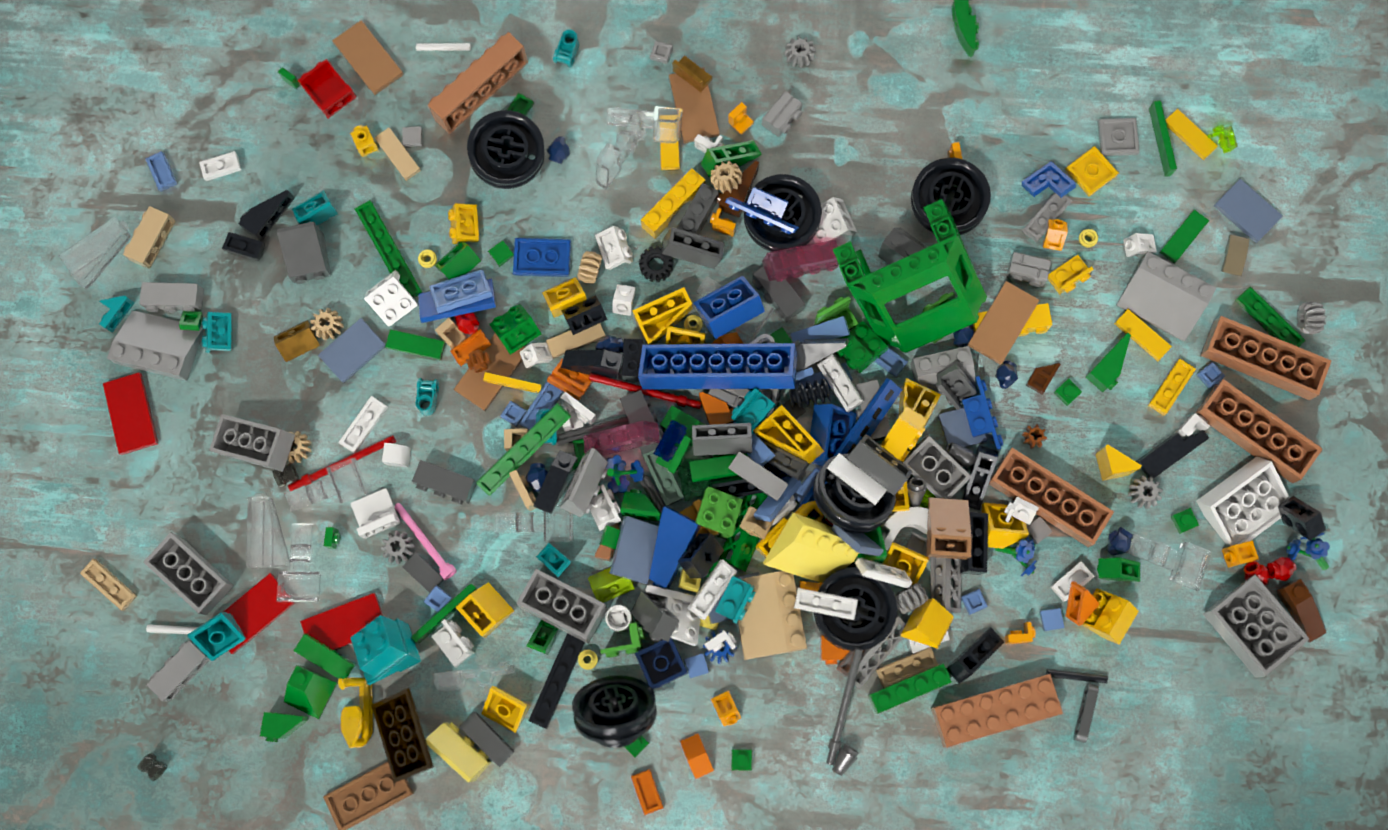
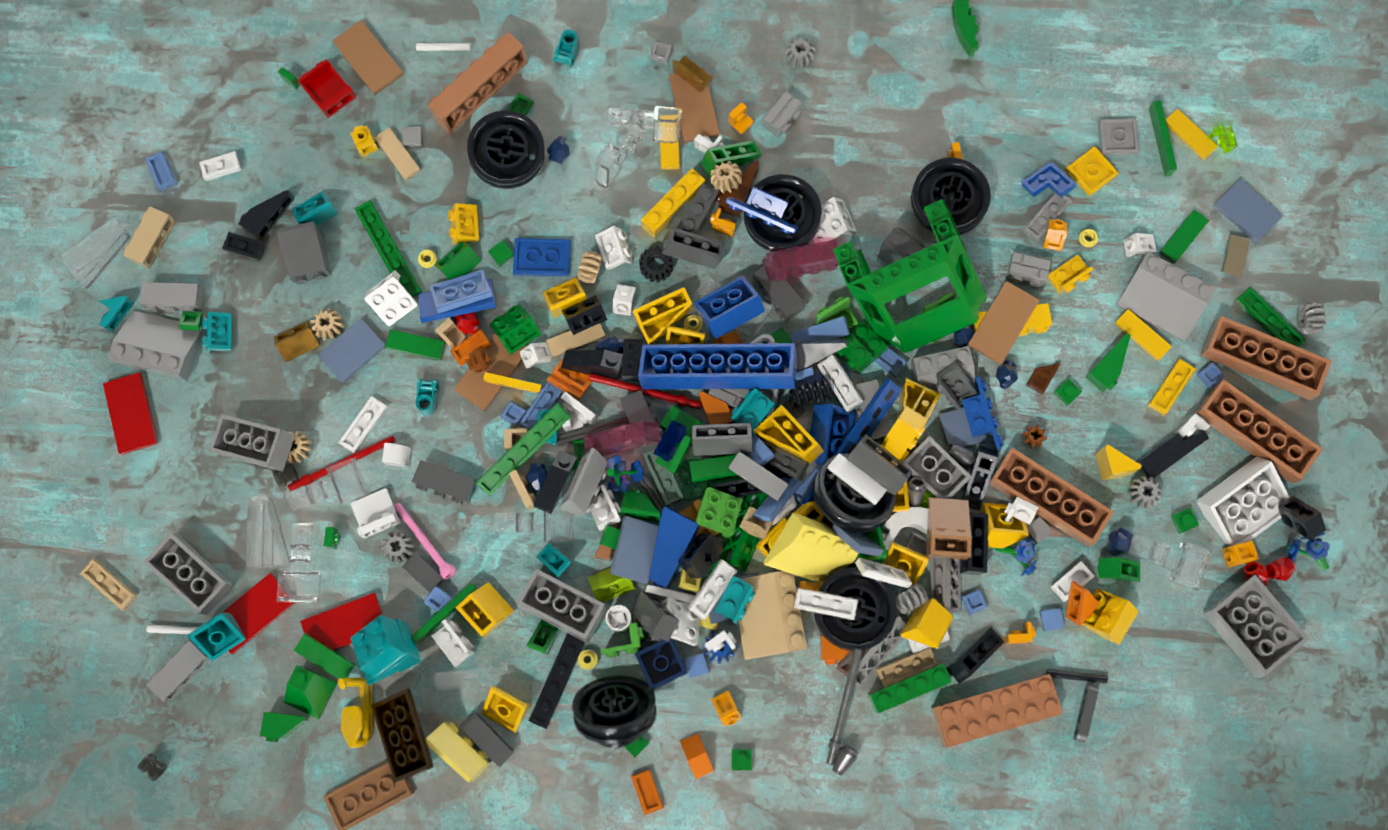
reddish brown slope [1275,579,1327,643] -> none

